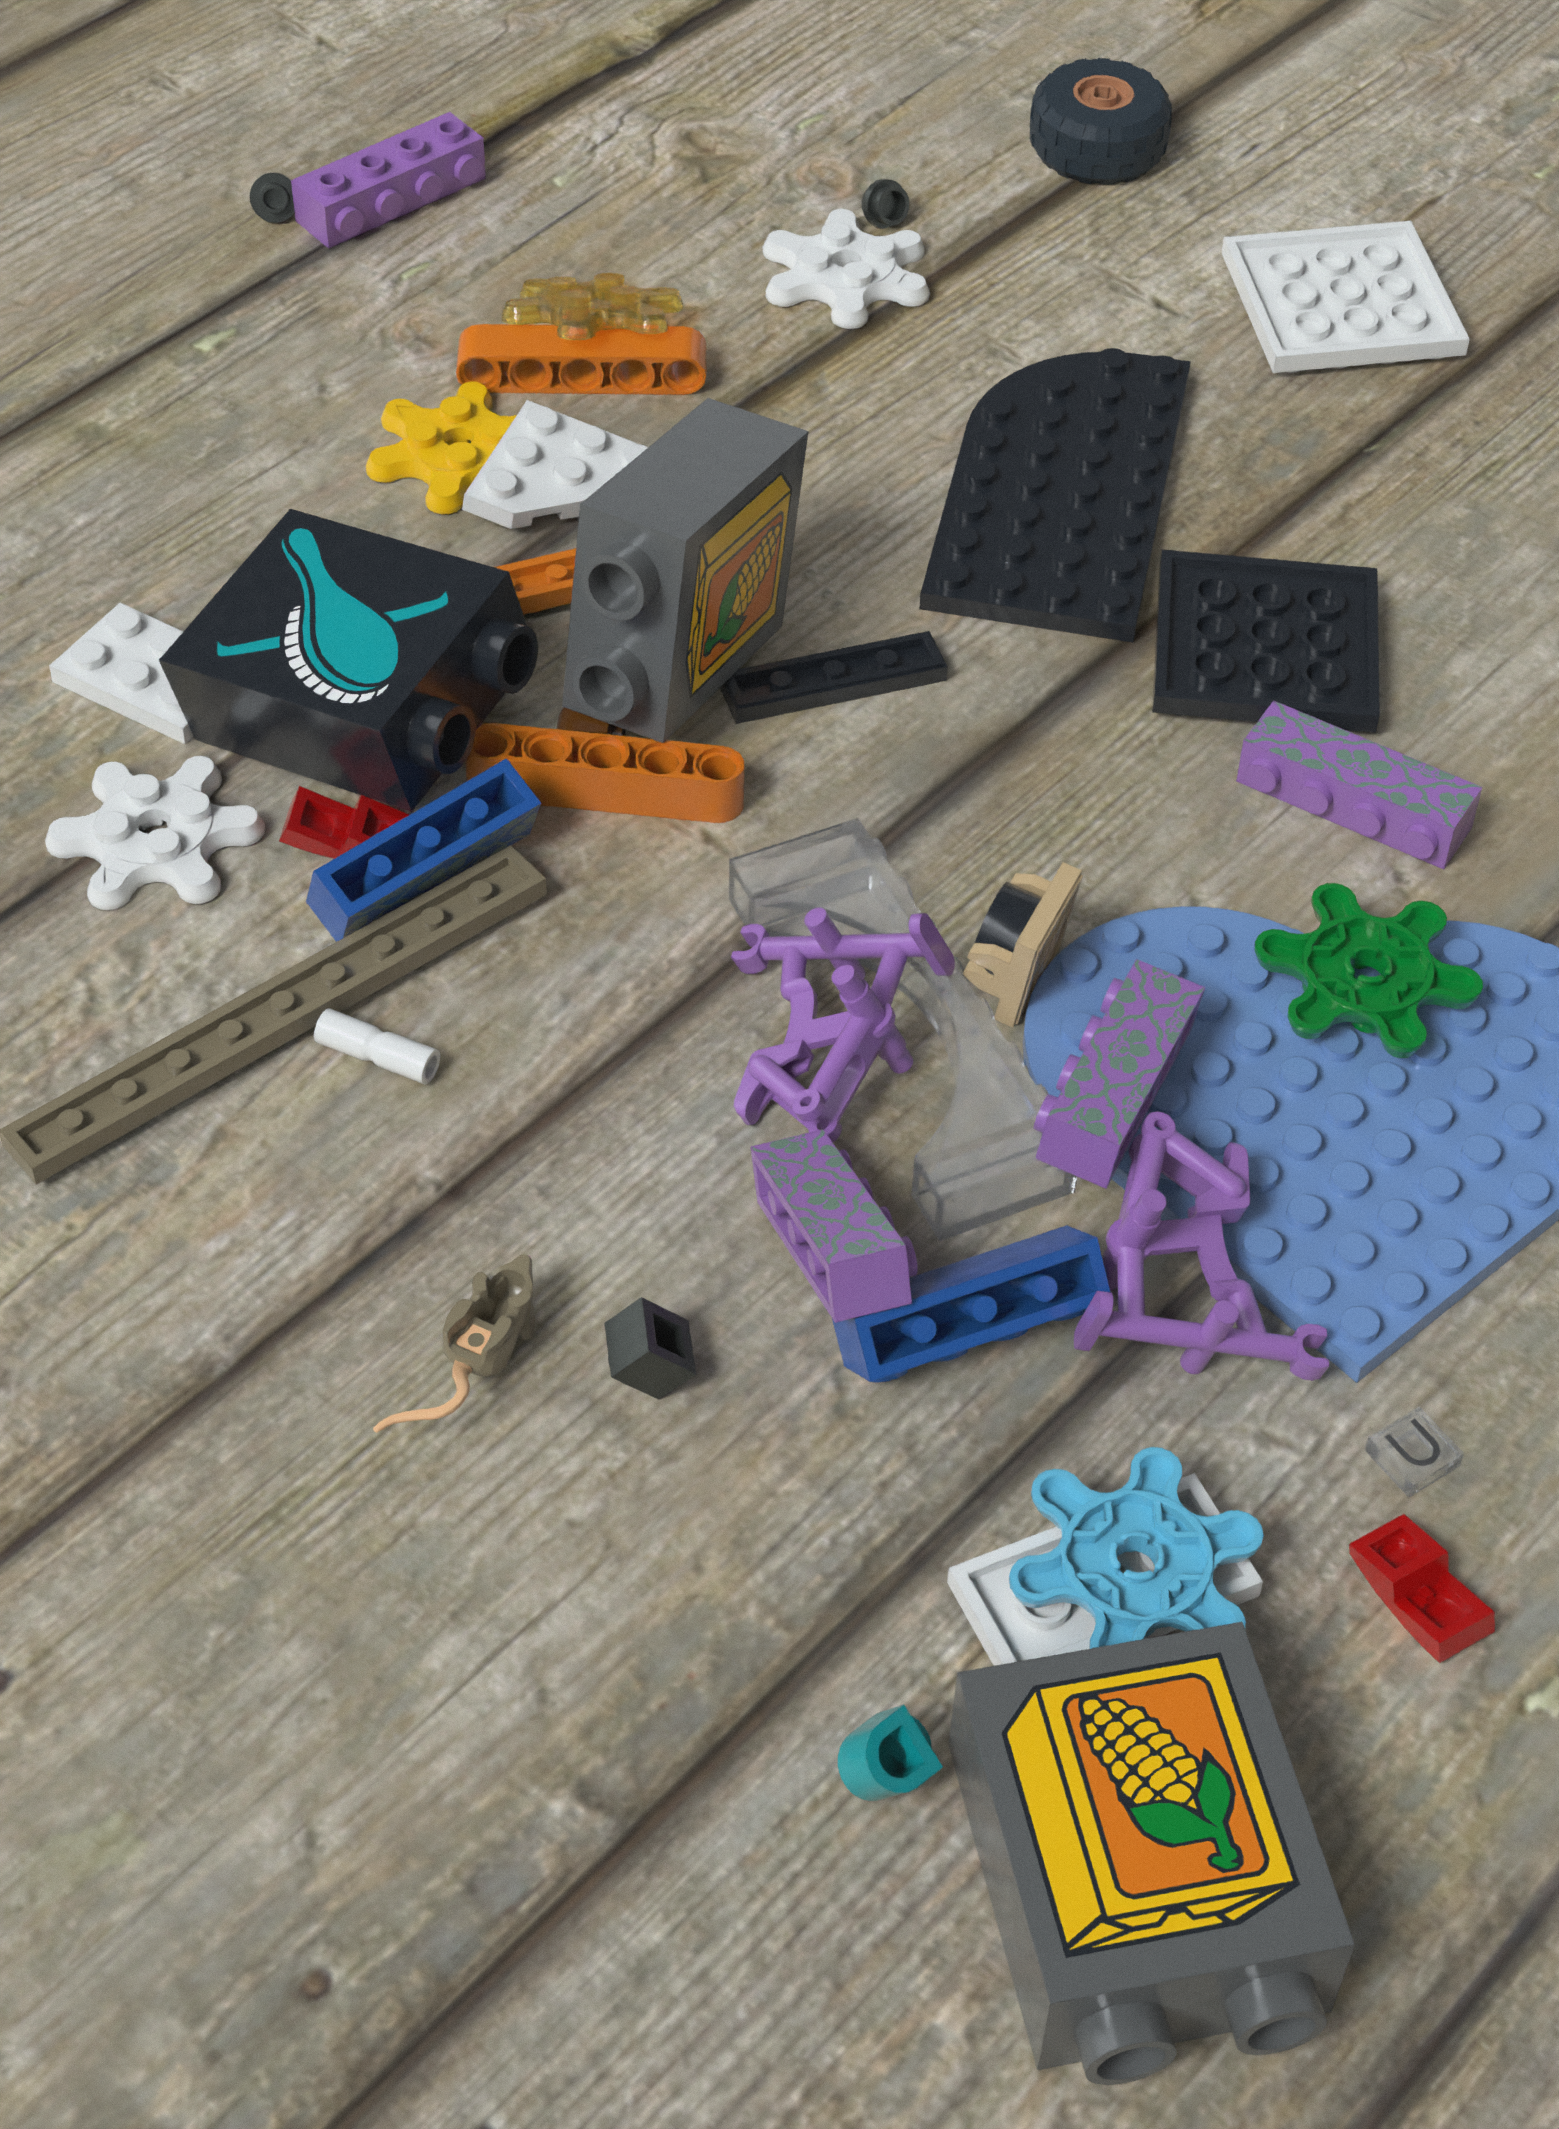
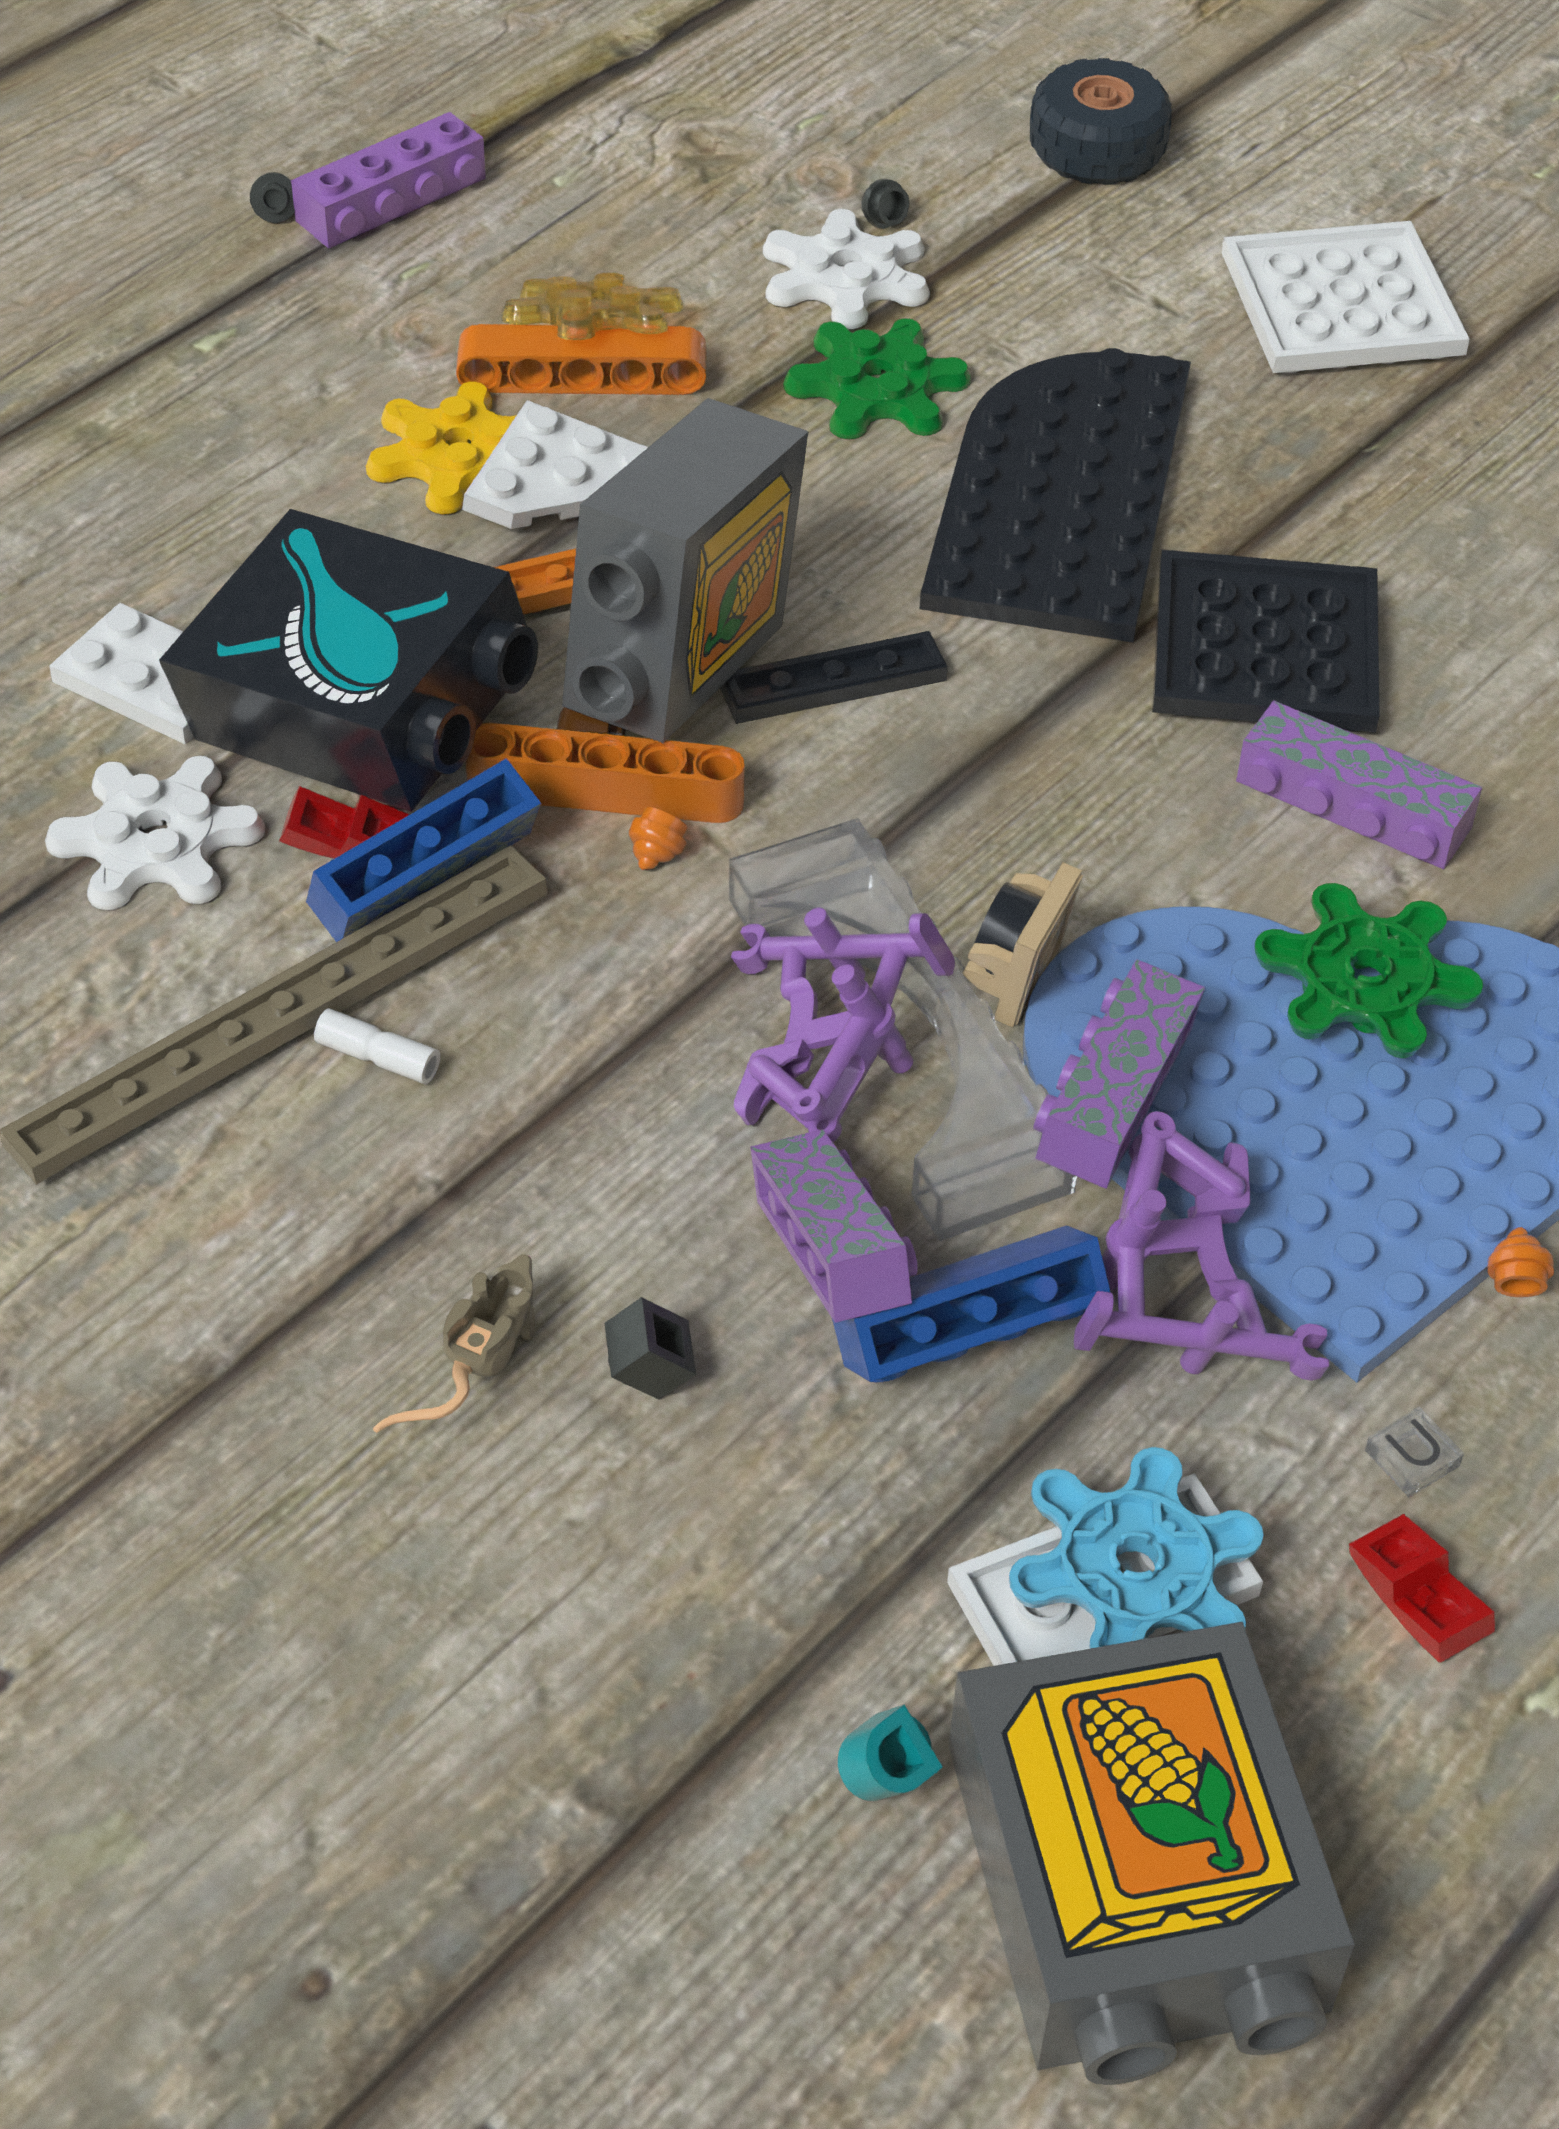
none -> orange plate [629,807,688,870]
none -> green plate [783,318,971,439]
none -> orange plate [1488,1227,1554,1297]

